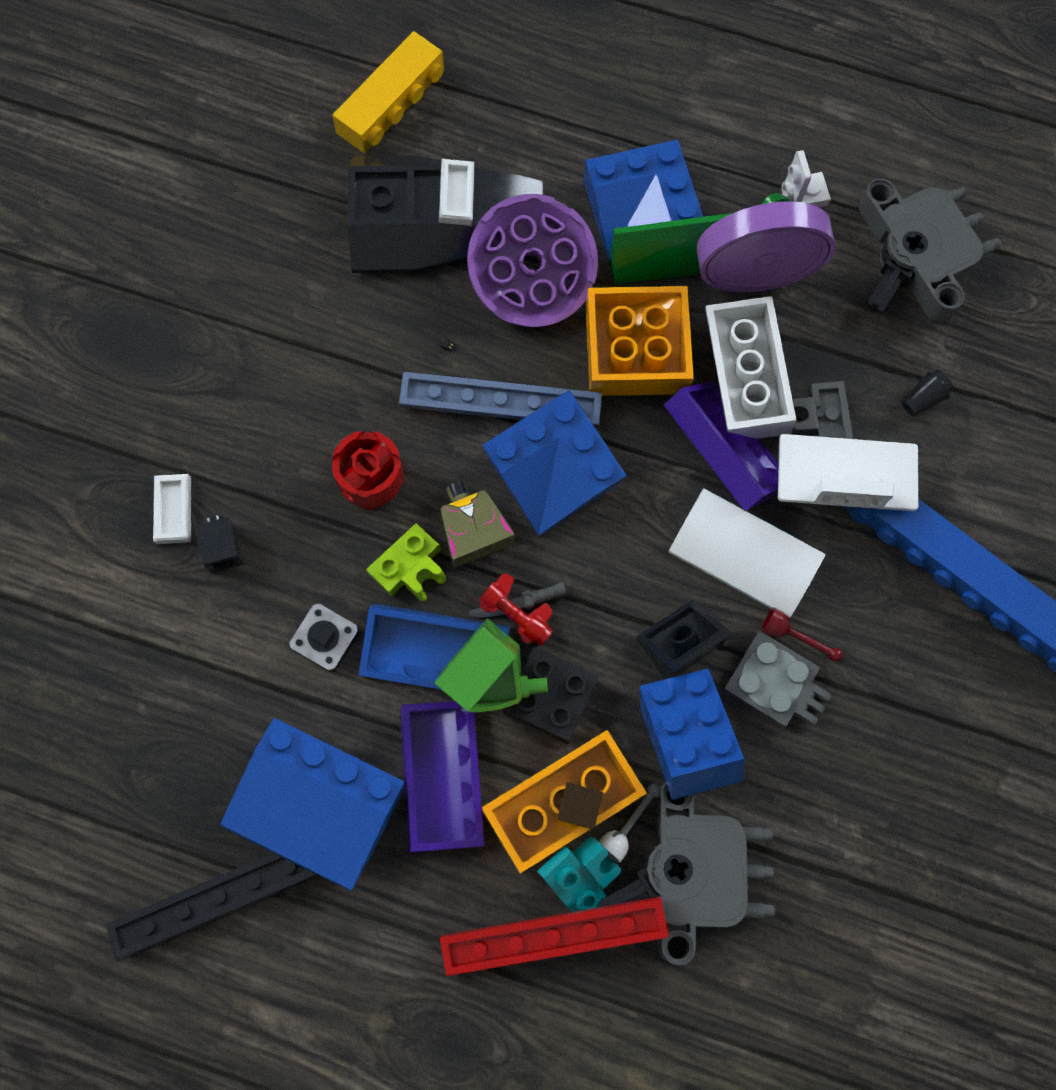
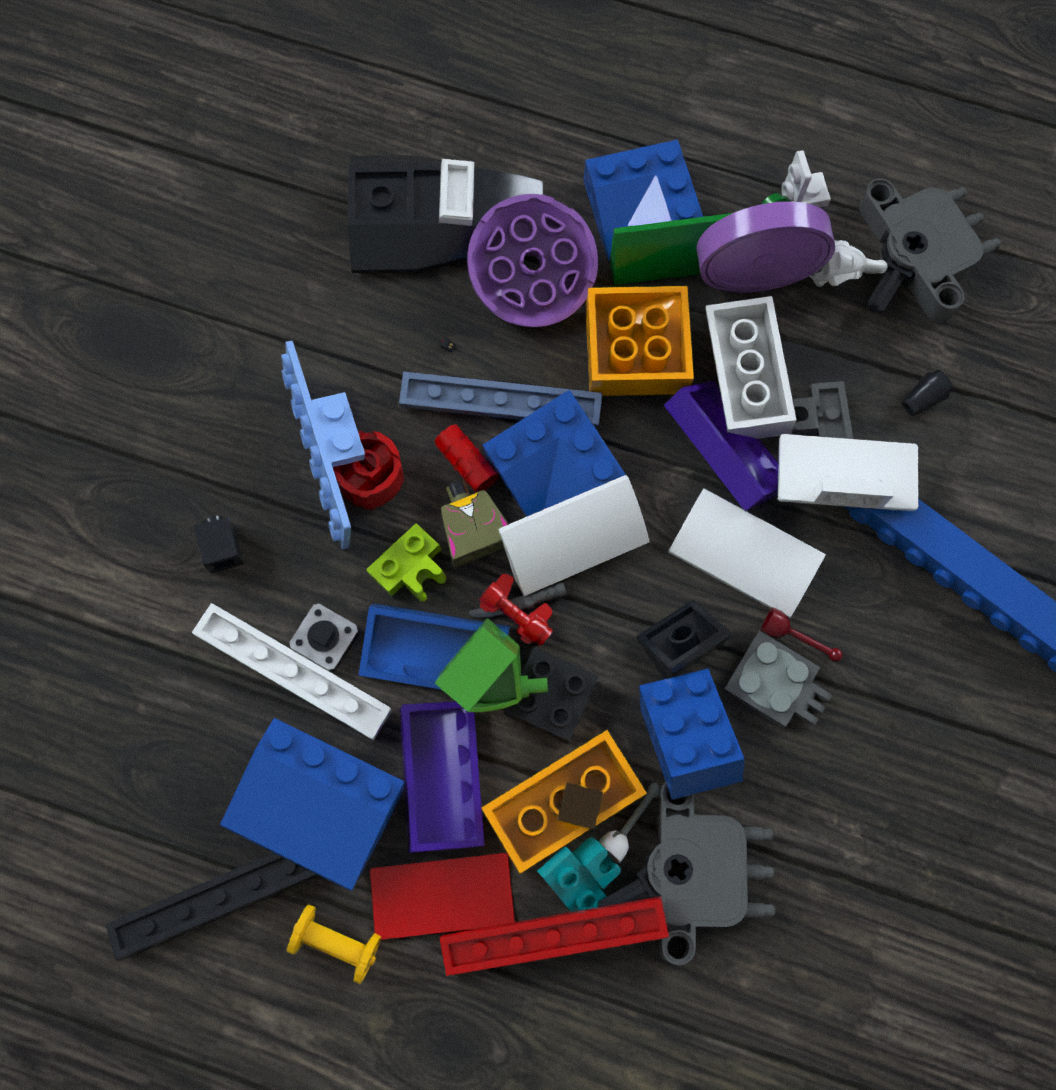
white tile [153,474,191,544] -> none
yellow brick [332,31,444,154] -> none
none -> white plate [192,603,392,741]
none -> light blue bracket [281,341,365,550]
none -> yellow hose [287,904,381,984]
none -> red sticker [370,853,515,940]
none -> red axle [434,424,499,493]
none -> white slope [498,475,650,596]
none -> white piece [810,240,887,287]

